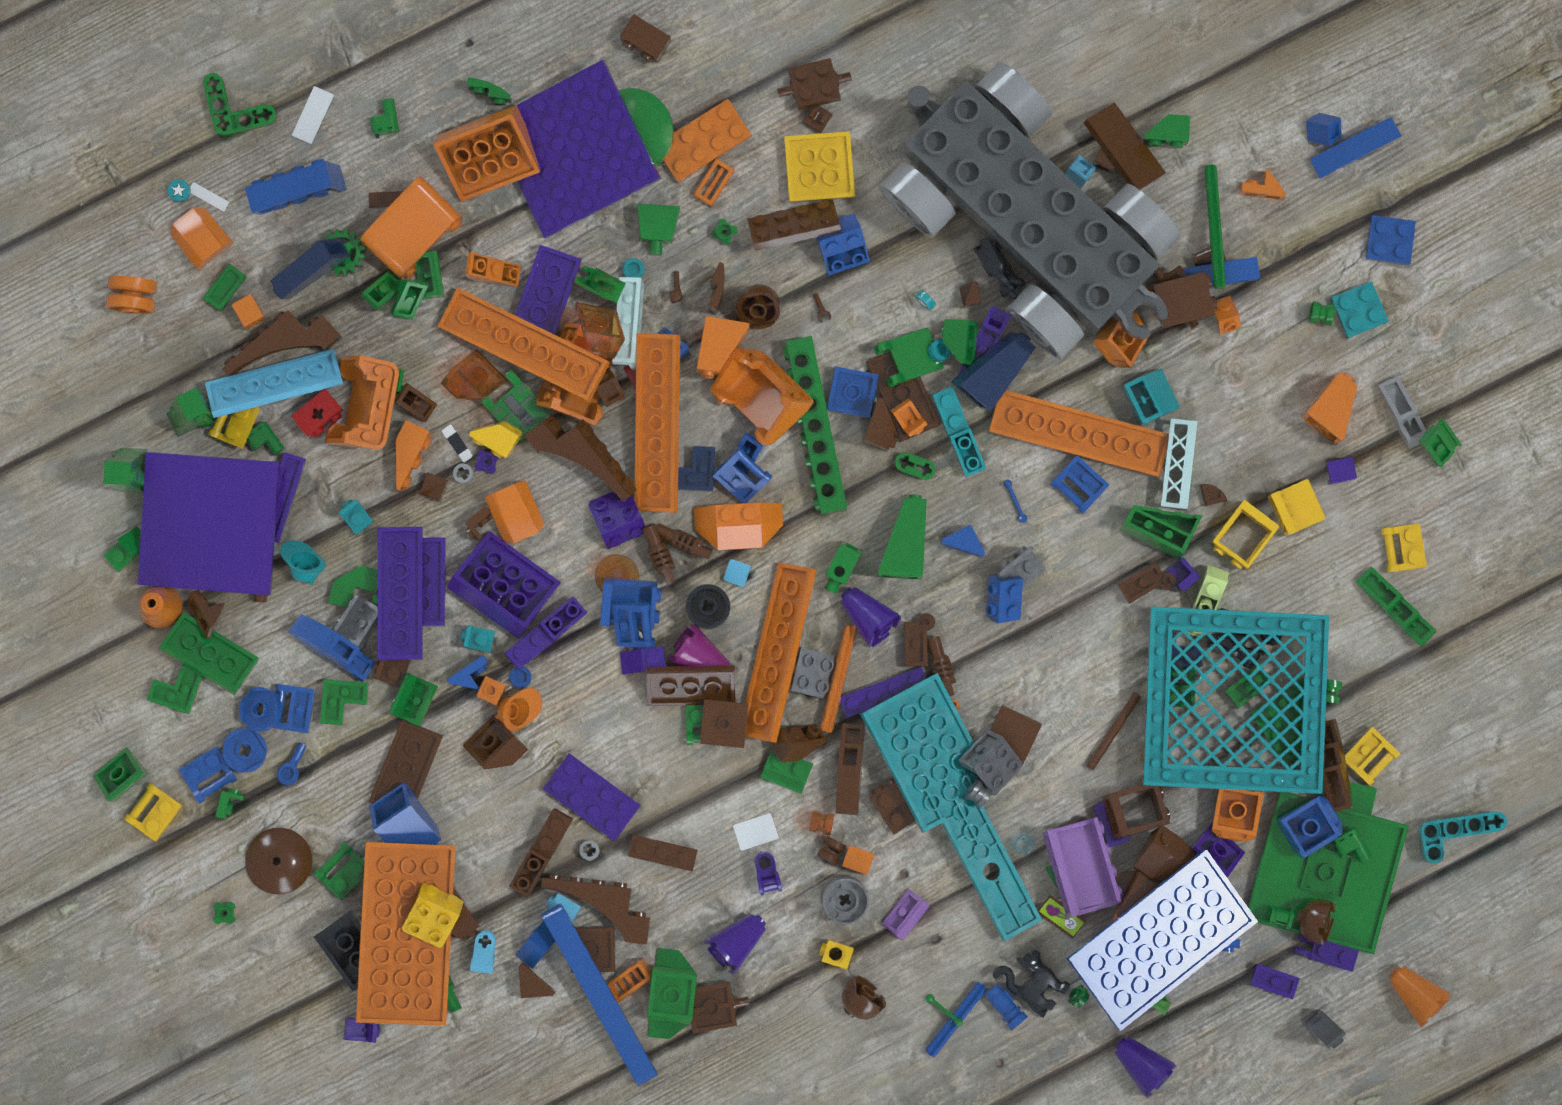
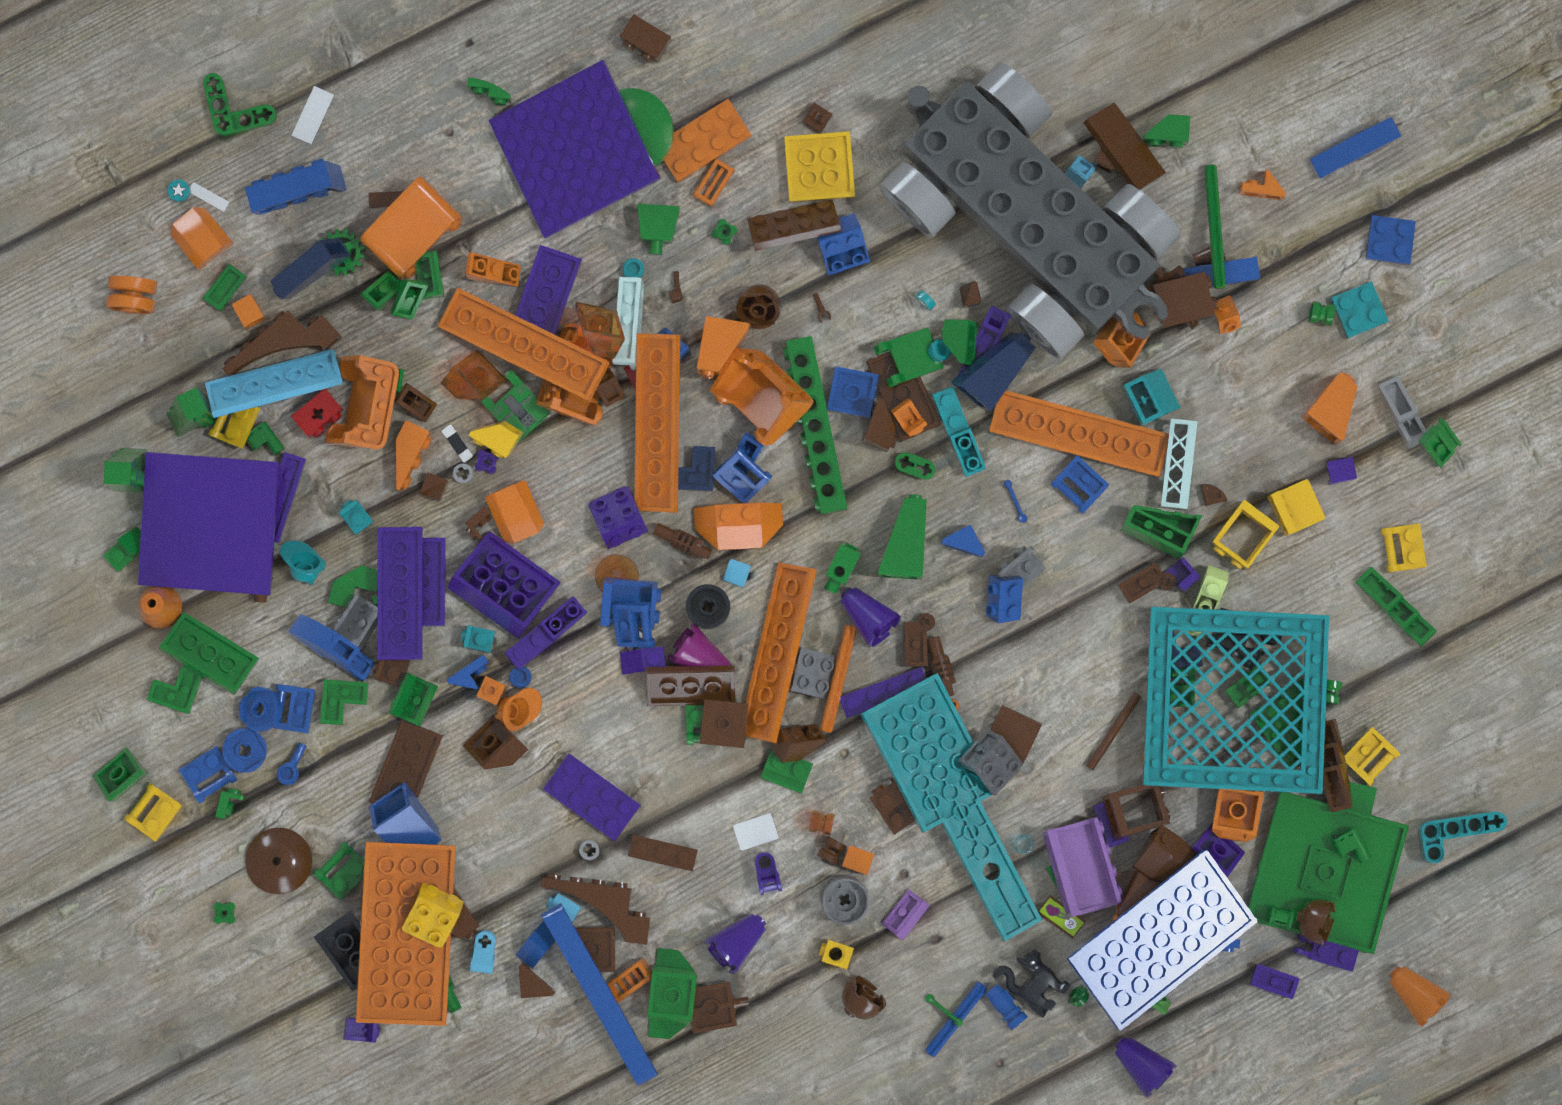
reddish brown slope [188,590,225,639] -> none
green piece [370,98,400,139] -> none
orange slope [433,105,540,202] -> none
reddish brown slope [509,808,573,897] -> none
reddish brown arch [524,415,637,501] -> none
green hinge [574,266,626,303] -> none
reddish brown hinge [642,523,676,584] -> none
reddish brown slope [708,262,725,315] -> none
reddish brown plate [777,58,852,110] -> none
reddish brown slope [836,723,865,815] -> none
flat silver wheel [965,780,993,808] -> none
black animal [973,236,1026,299] -> none
blue slope [1277,796,1343,858] -> none
dark grey slope [1302,1010,1346,1049] -> none
blue panel [1306,113,1342,146] -> none

